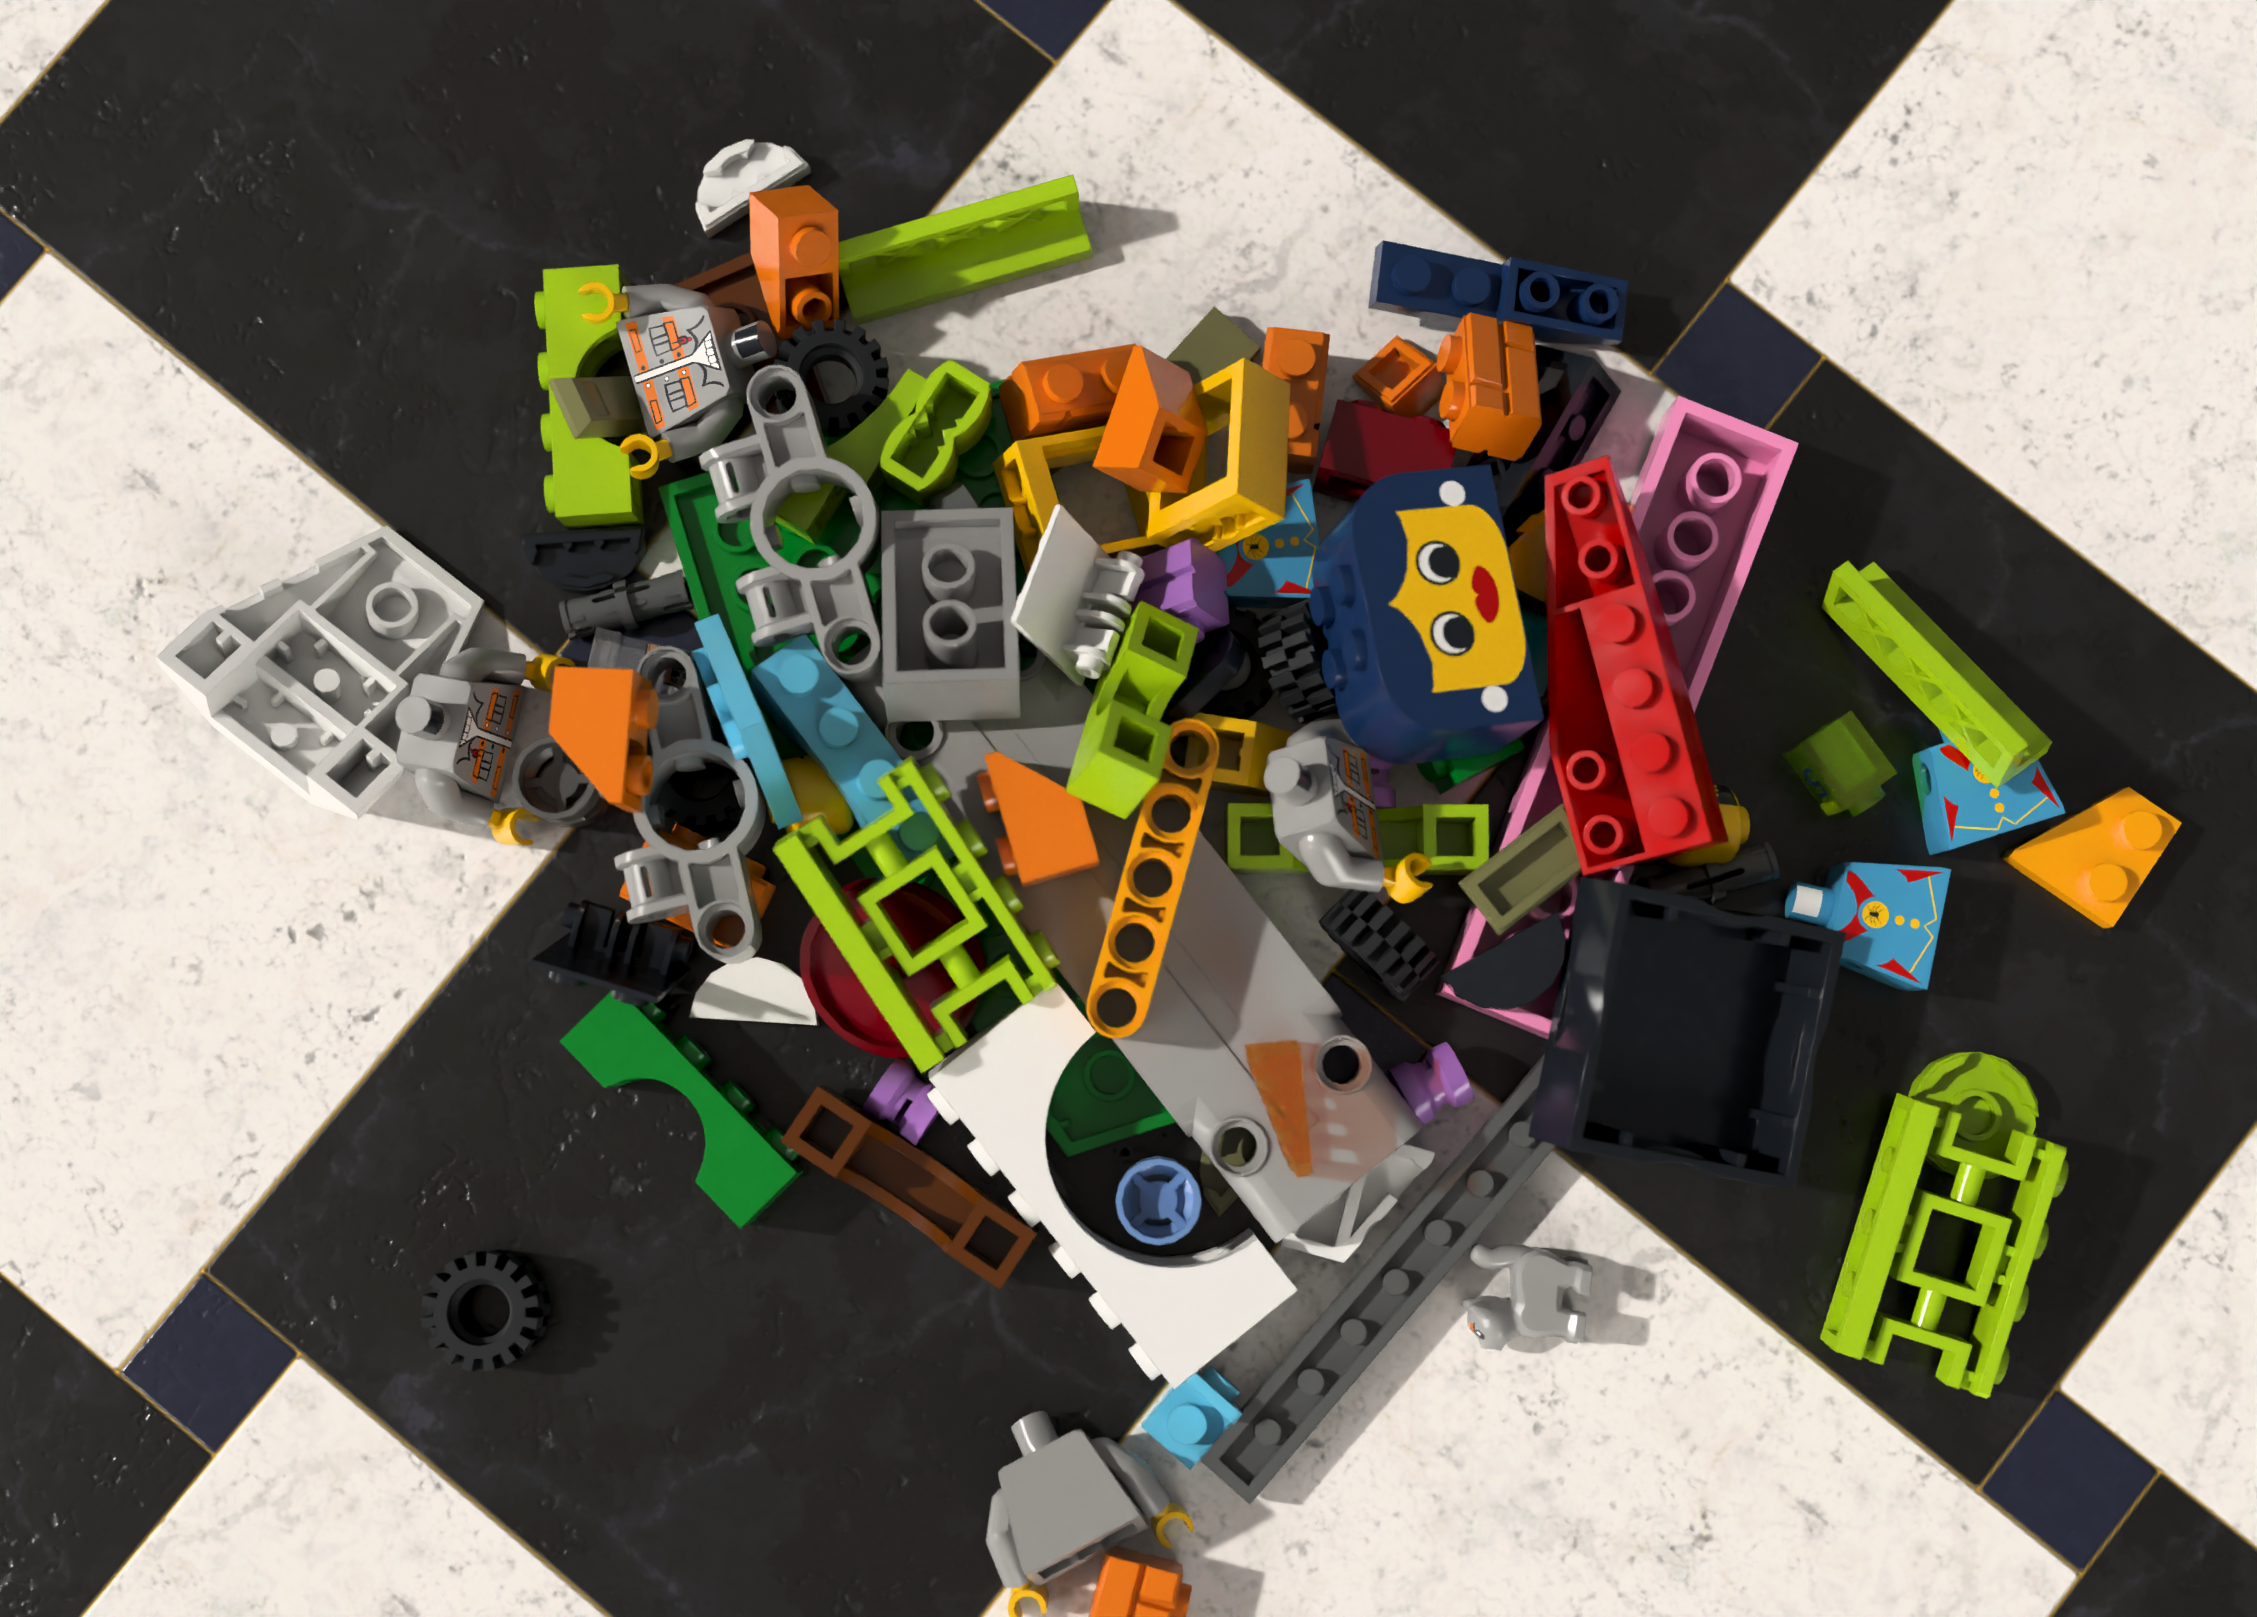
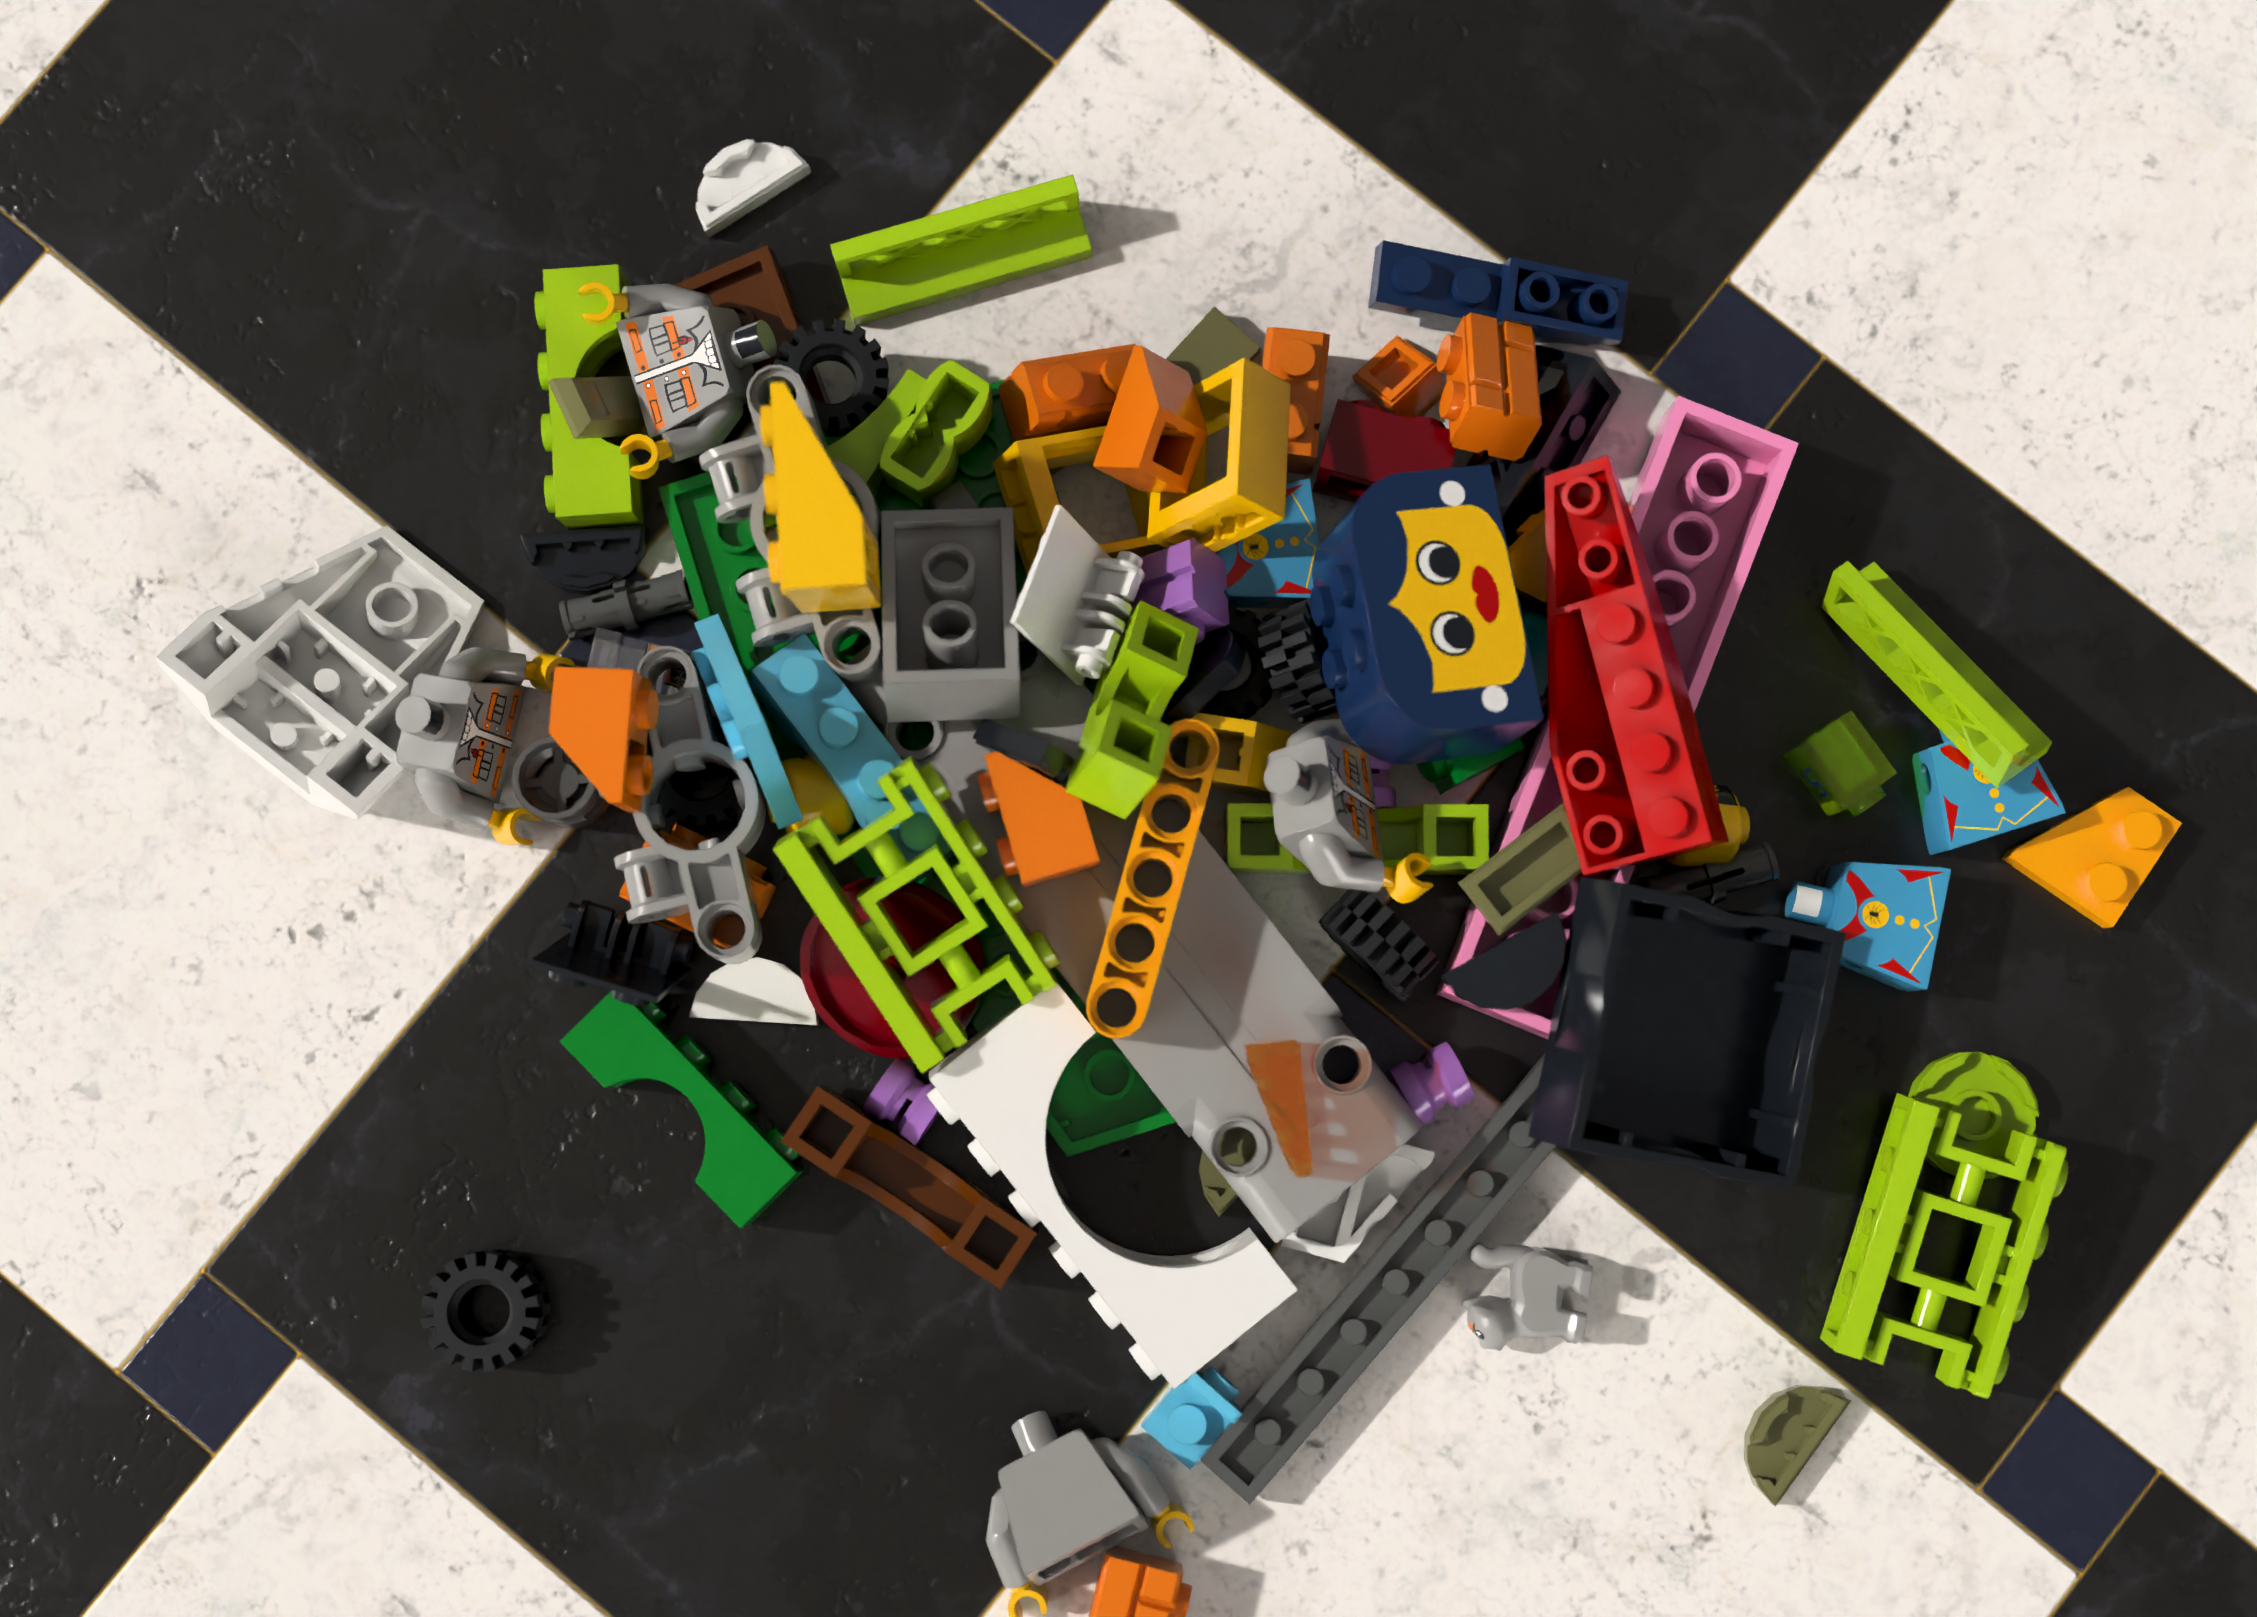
orange slope [749,185,839,340] -> none
medium blue wheel [1115,1155,1202,1245] -> none
none -> yellow slope [760,382,882,613]
none -> black tile [972,719,1074,784]
none -> olive tile [1744,1385,1851,1507]

